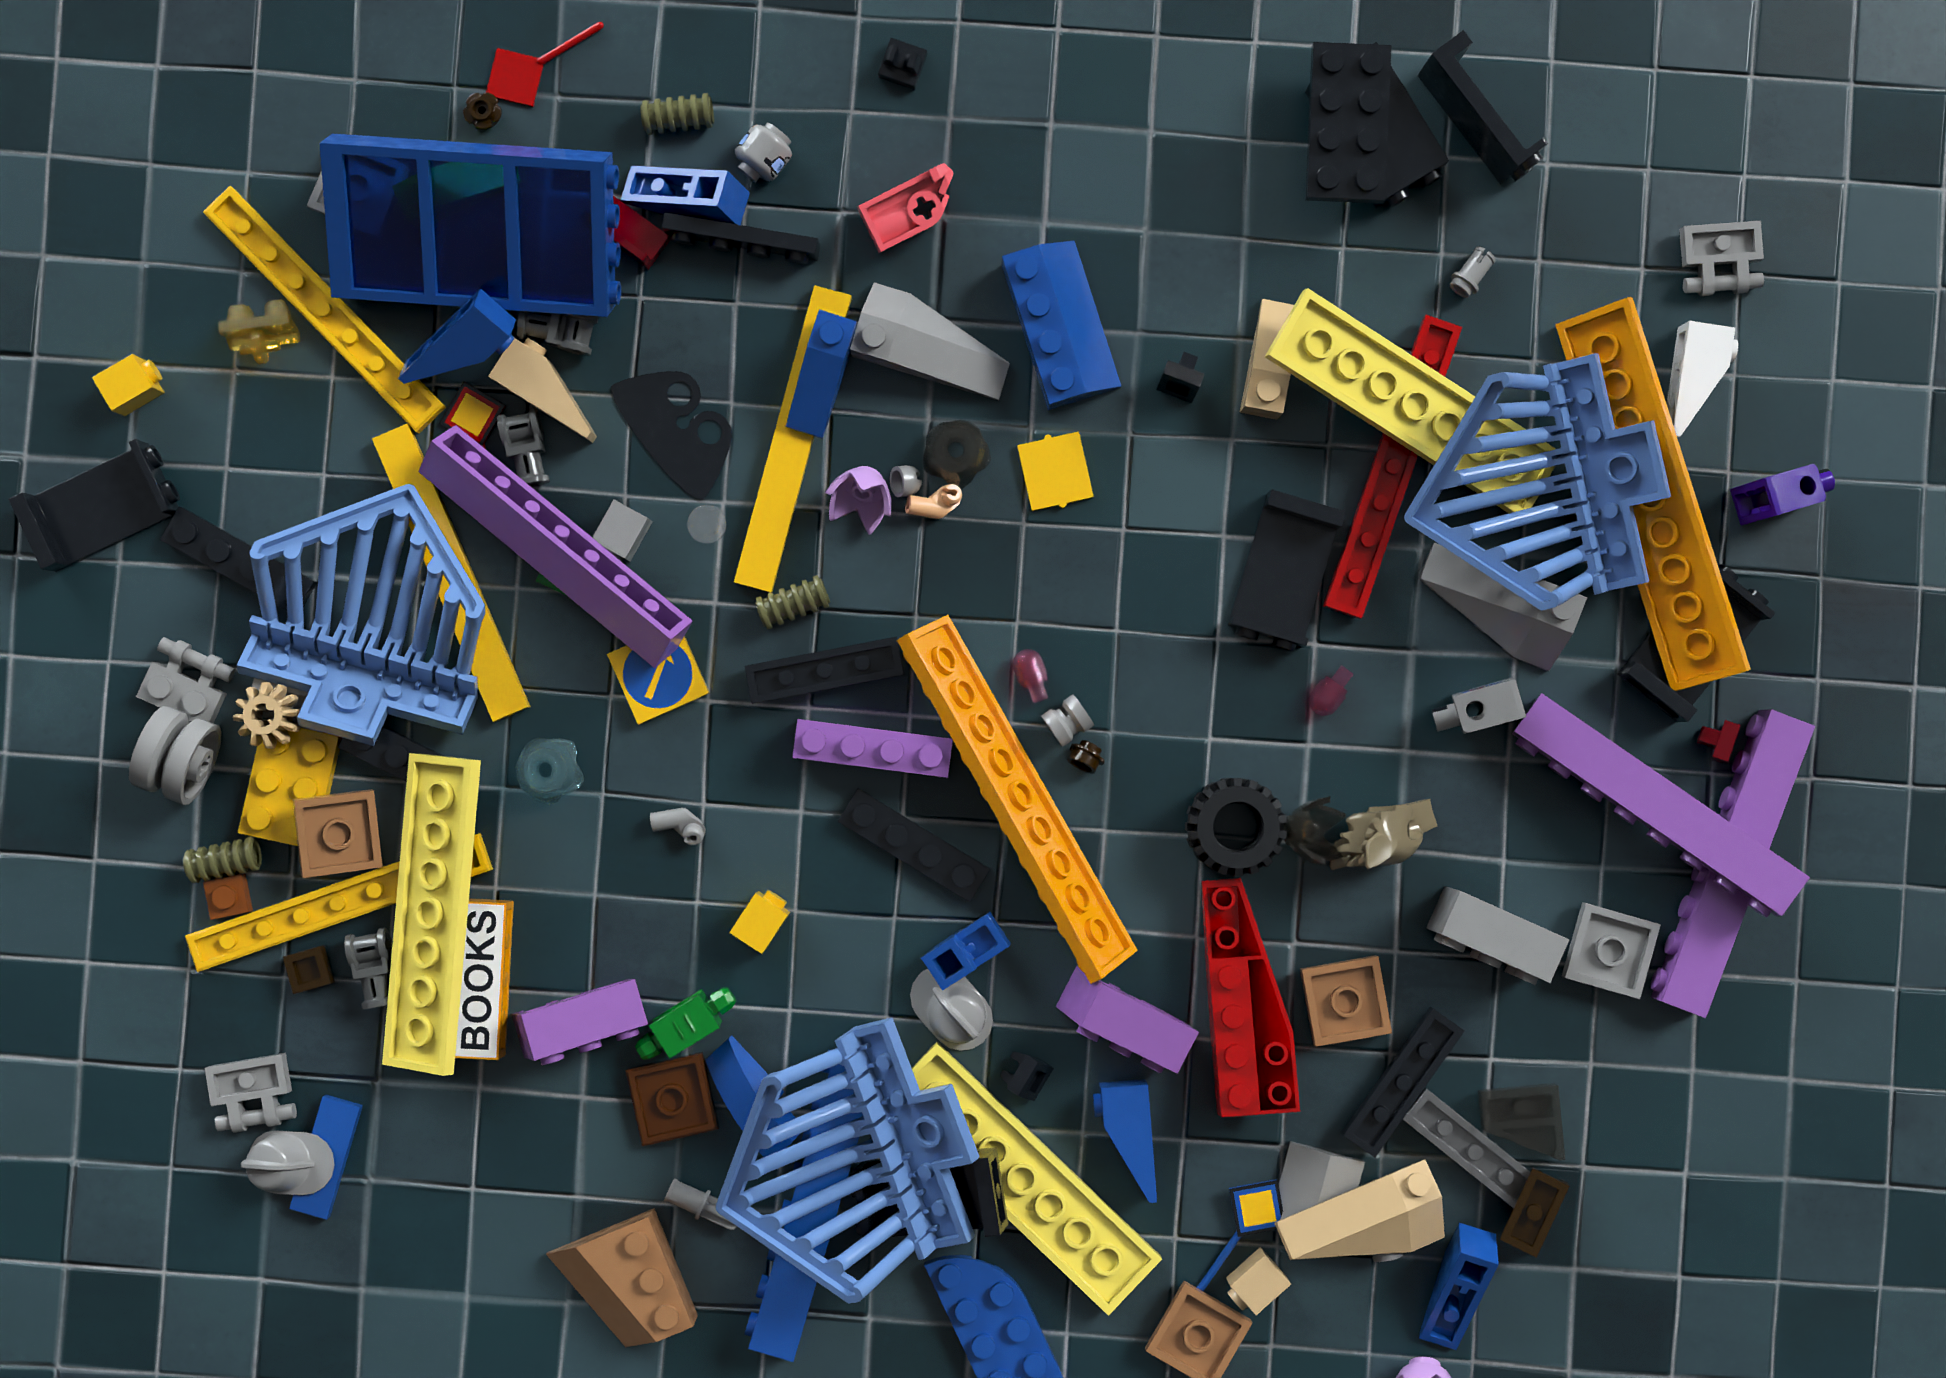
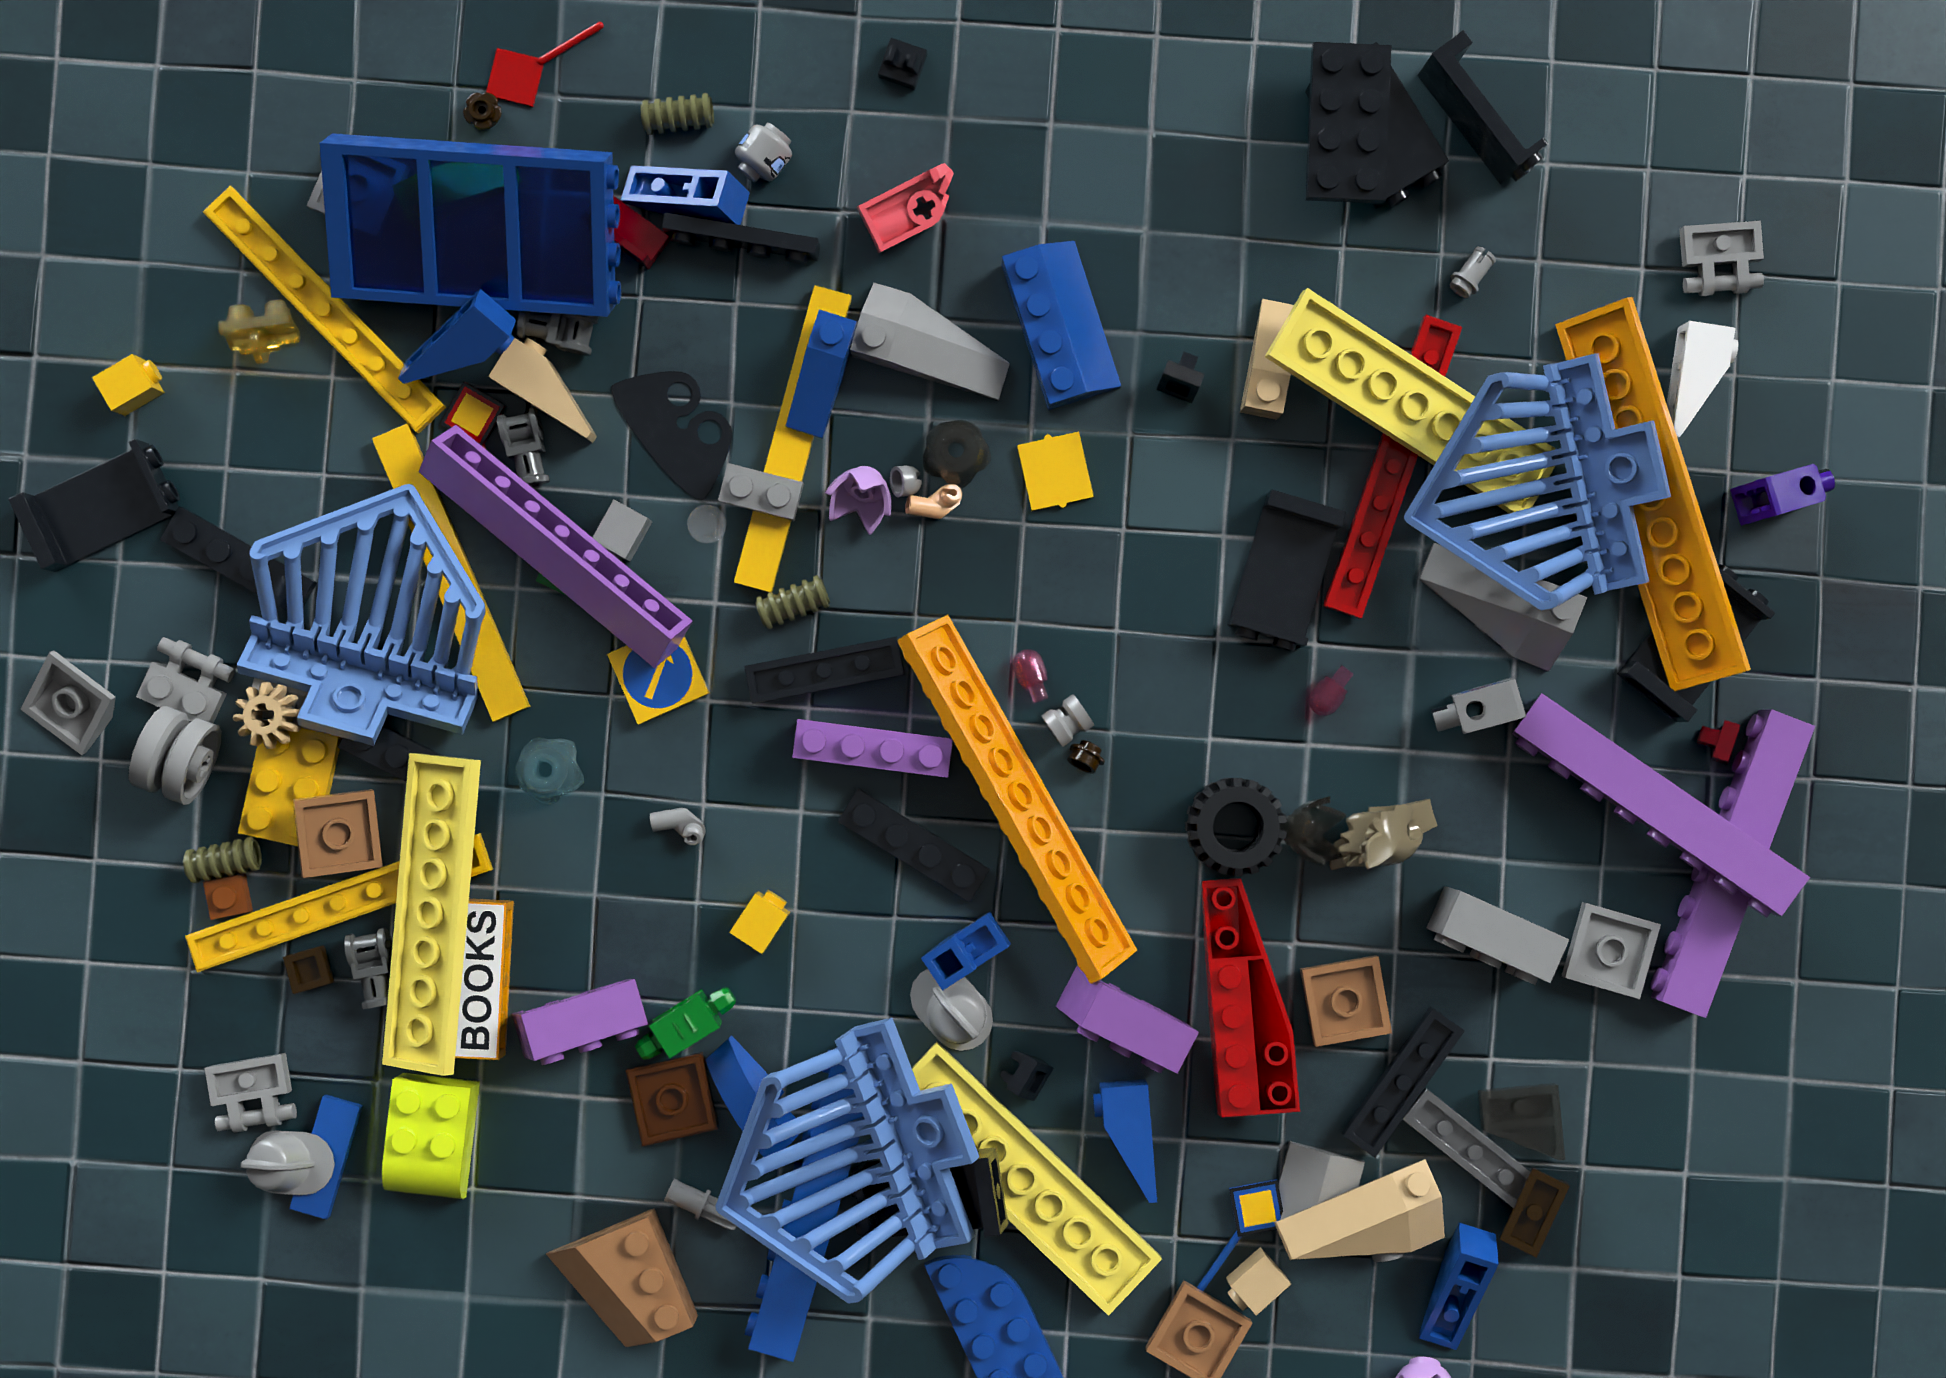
none -> light grey slope [21,650,116,755]
none -> neon yellow brick [382,1073,480,1199]
none -> light grey plate [718,463,804,521]

